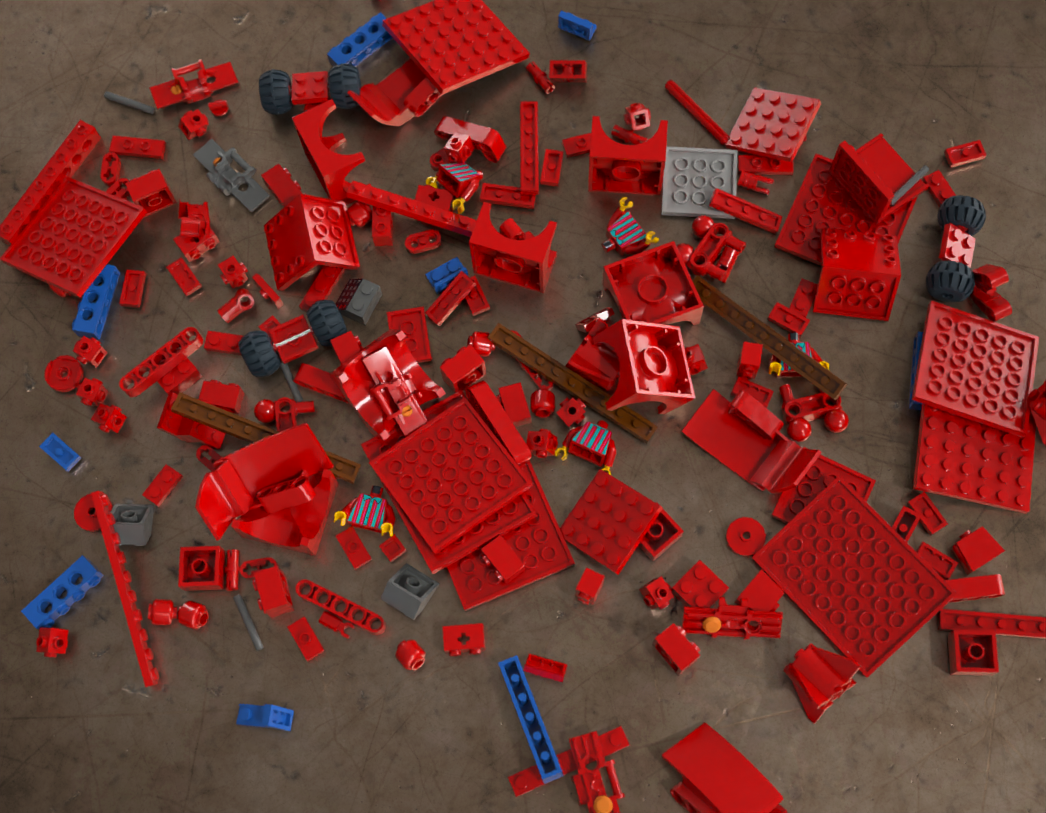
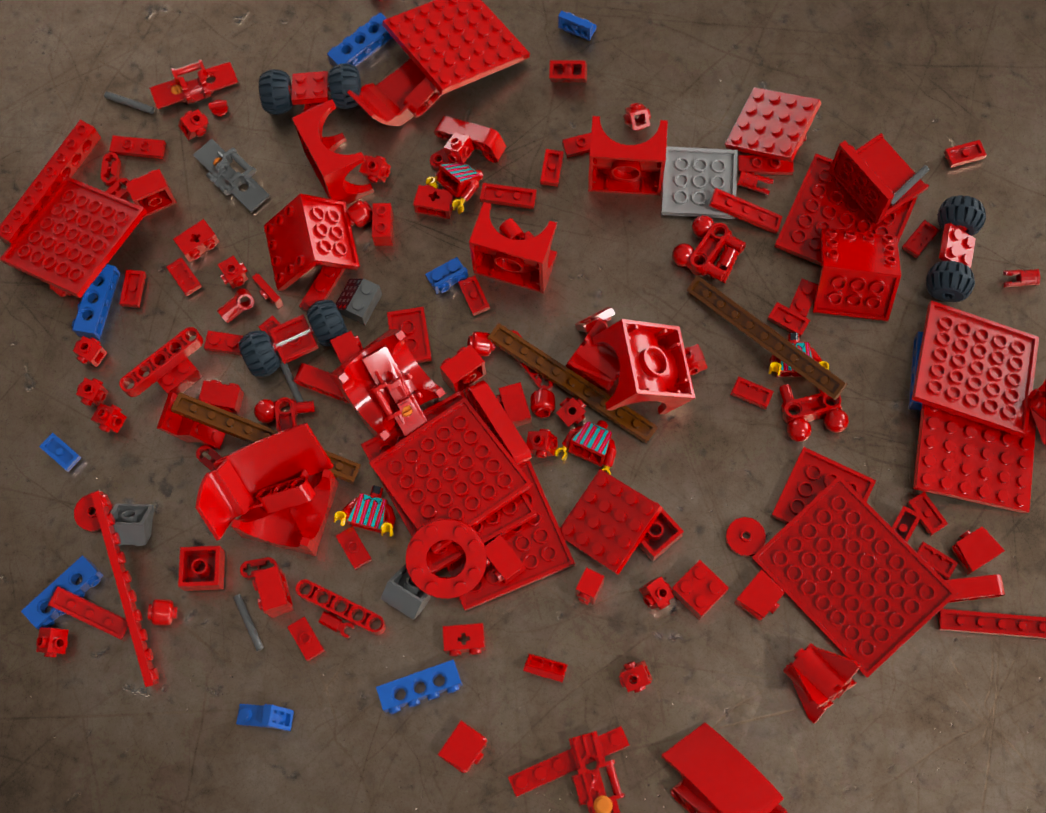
red plate [44,355,84,392] -> none
red plate [142,464,183,507] -> none
red head [177,601,209,629] -> none
red piece [178,199,210,238] -> none
red pin [224,549,240,591] -> none
red brick [261,163,307,208] -> none
red plate [347,180,477,237] -> none
red plate [379,534,407,562] -> none
red head [395,640,425,670] -> none
red plate [405,229,442,254] -> none
red plate [425,271,476,326] -> none
blue brick [498,655,563,784] -> none
red tile [520,101,539,195] -> none
red pin [526,61,555,94] -> none
torso [601,197,659,255] -> none
red piece [602,241,704,326] -> none
red pin [611,125,648,145] -> none
red brick [652,623,700,676] -> none
red axle [665,79,730,145] -> none
red beam [681,389,822,493] -> none
red piece [682,597,783,640] -> none
red brick [736,342,763,380] -> none
red plate [922,170,956,208] -> none
red brick [948,630,999,676] -> none
red connector [970,264,1012,322] -> none
none -> red tile [48,586,129,640]
none -> red brick [359,155,391,183]
none -> blue brick [376,659,462,714]
none -> red plate [406,518,487,598]
none -> red torso [438,720,487,773]
none -> red brick [619,660,652,693]
none -> red plate [902,219,940,259]
none -> red hinge [1003,269,1041,287]

